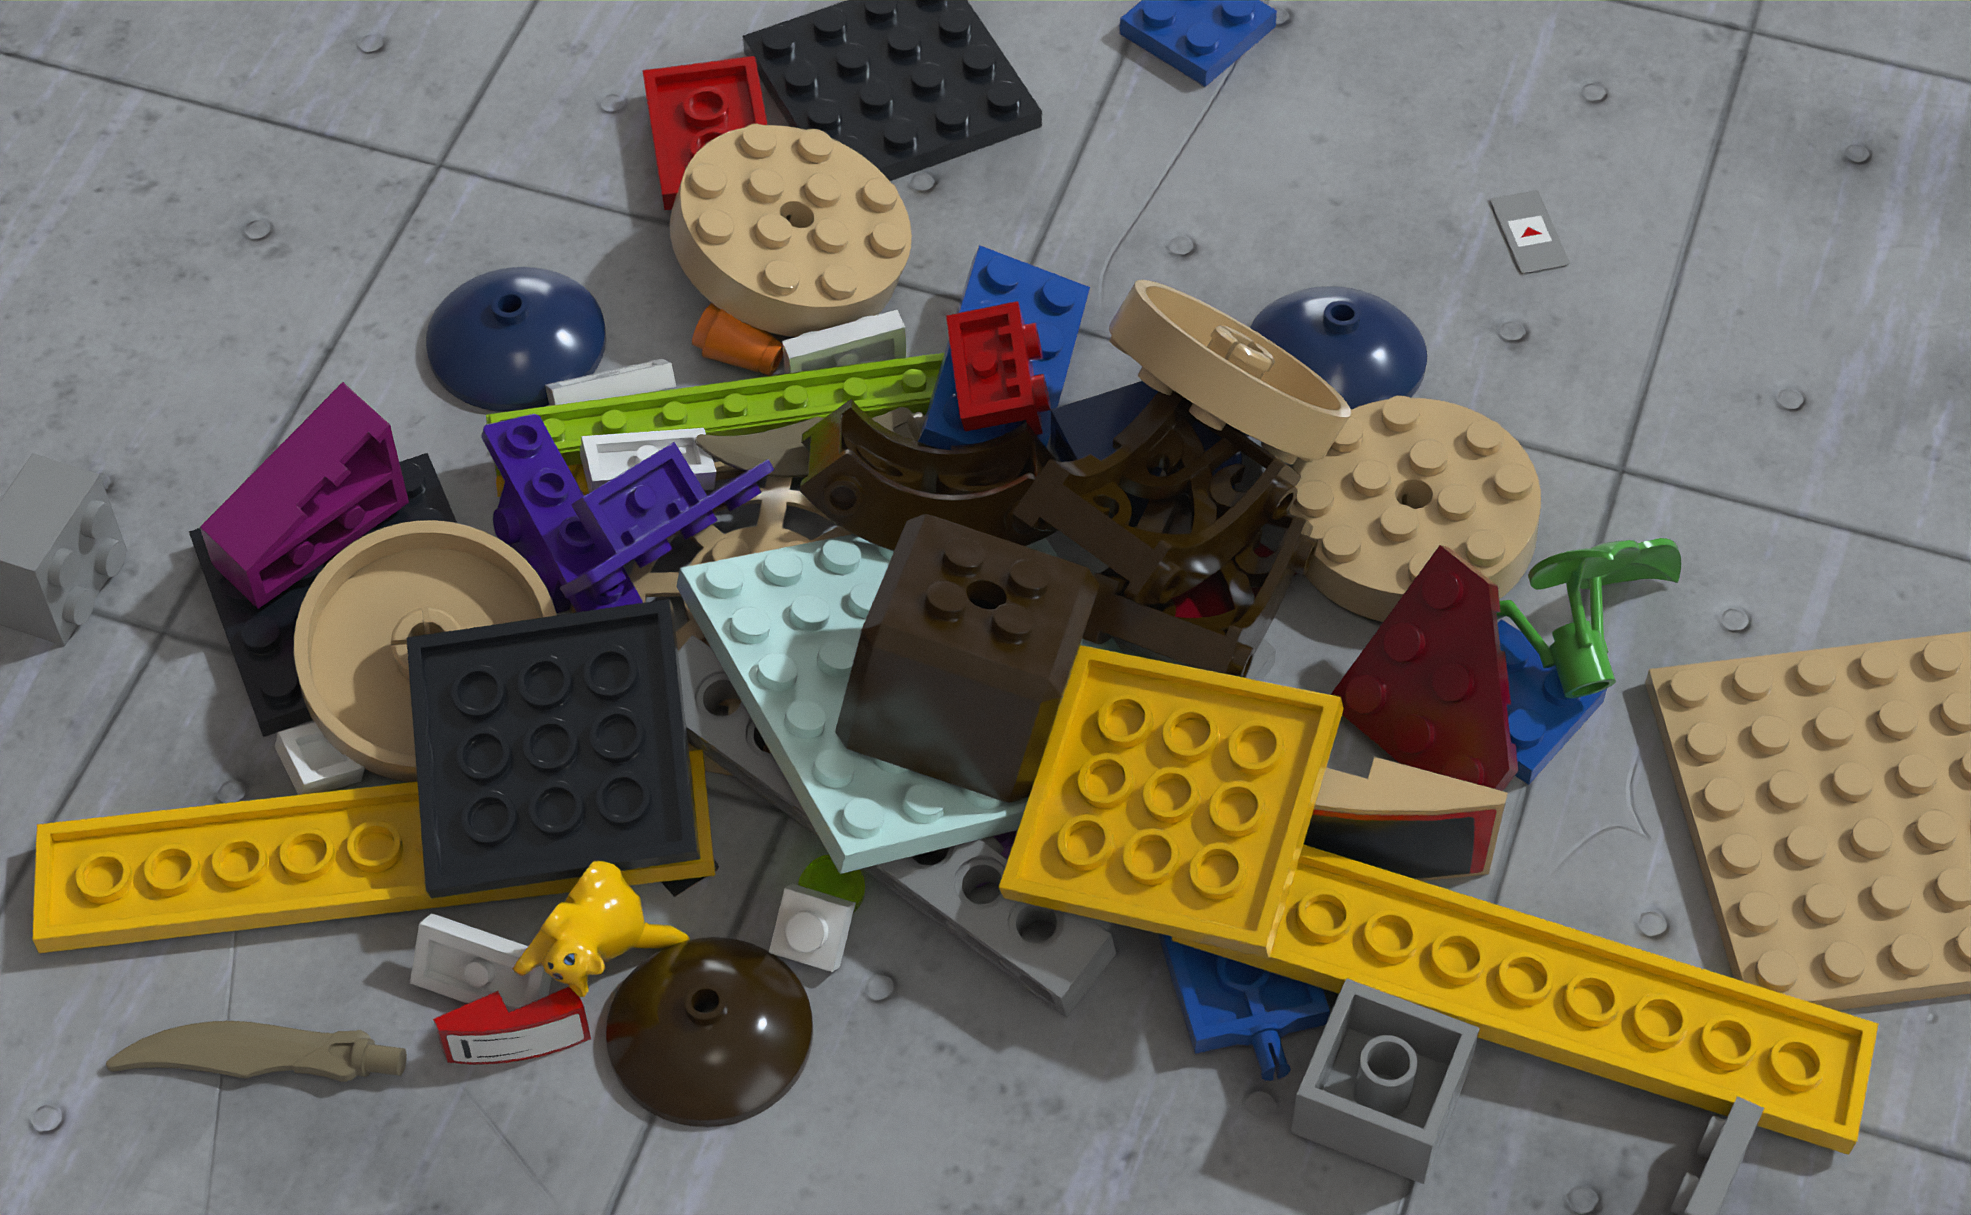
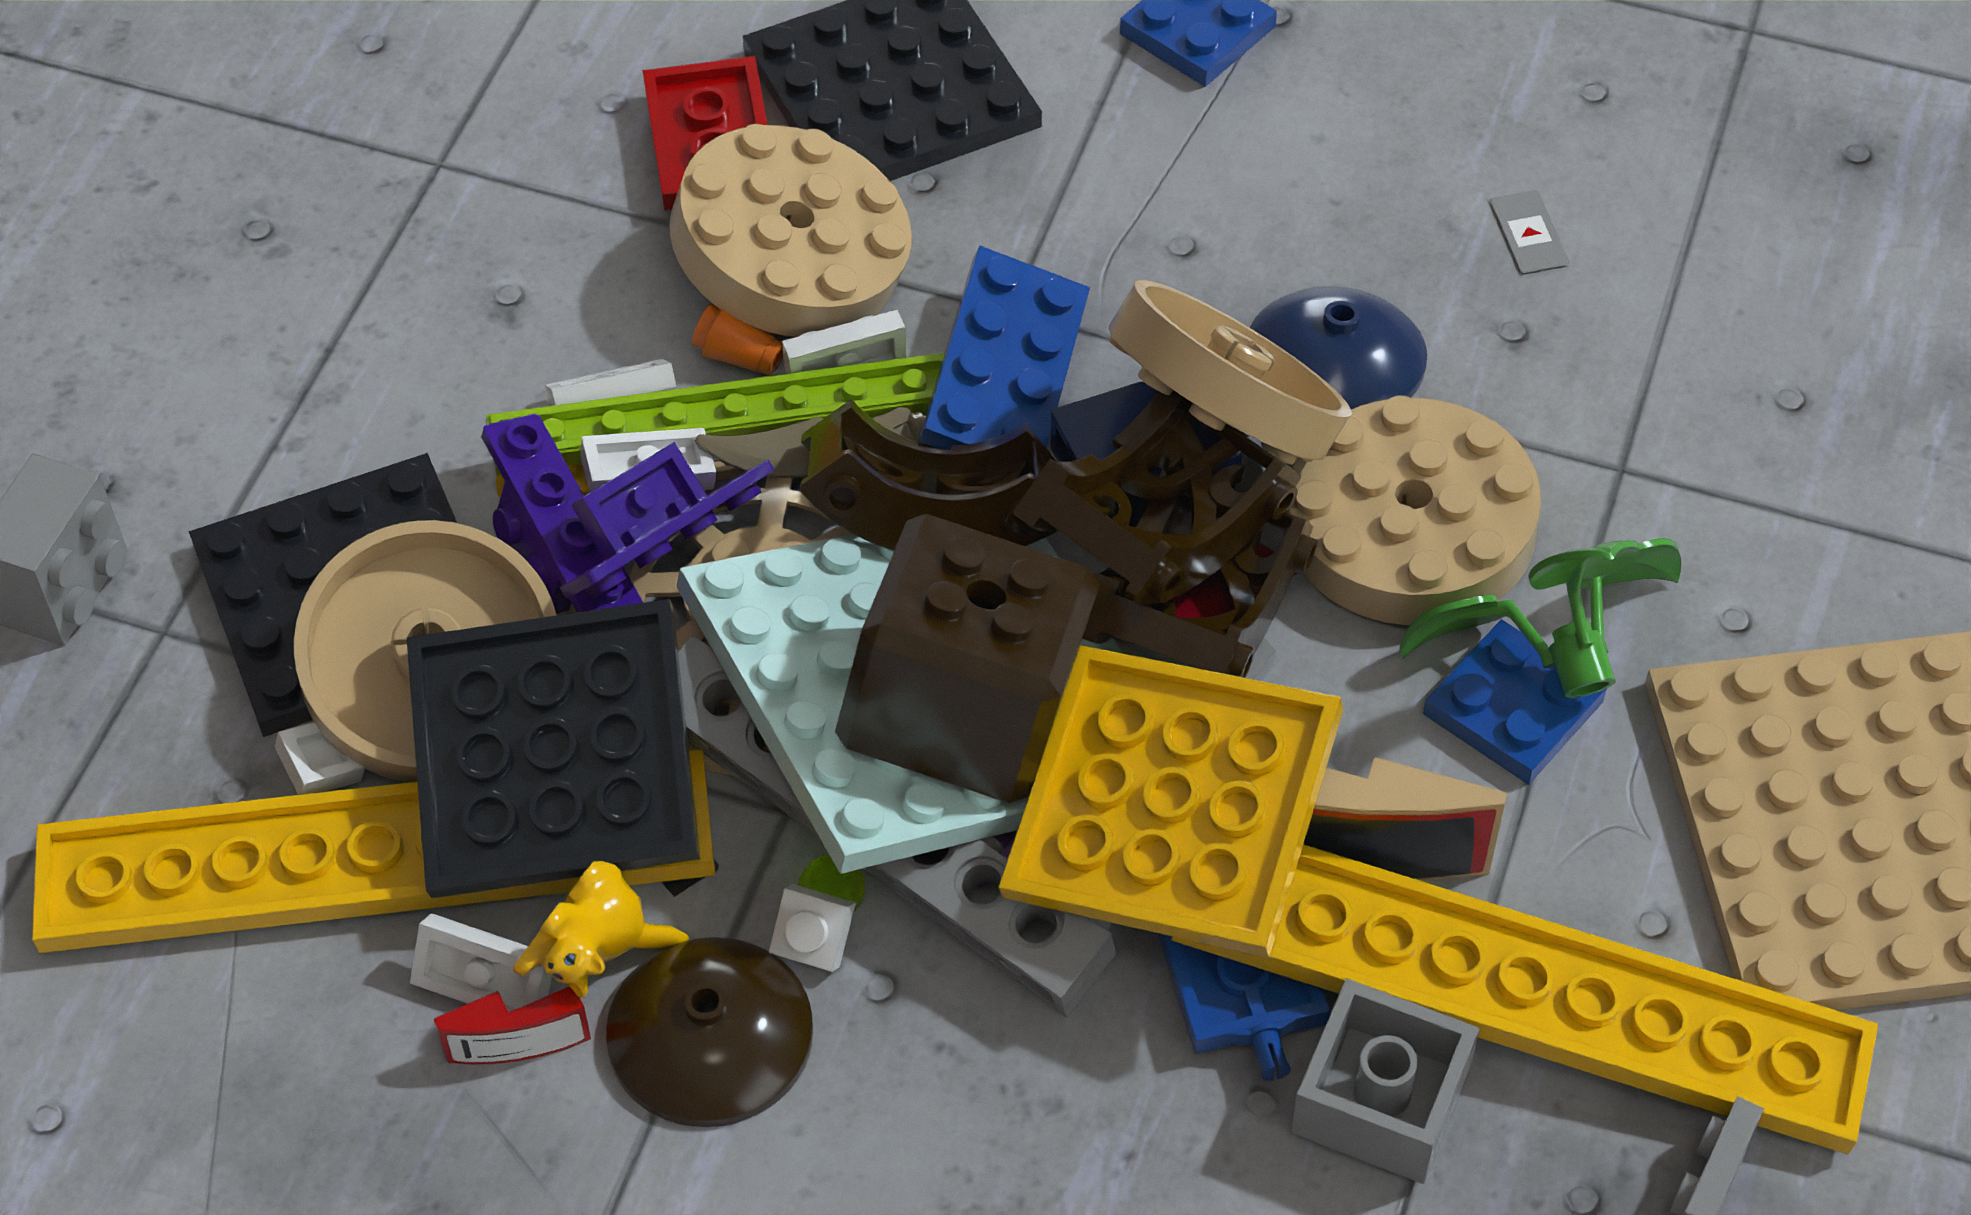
dark tan sword [106,1021,407,1082] -> none
magenta wedge [200,382,409,609] -> none
dark blue dish [426,267,606,412] -> none
red bracket [946,301,1051,435] -> none
dark red plate [1330,545,1518,791] -> none

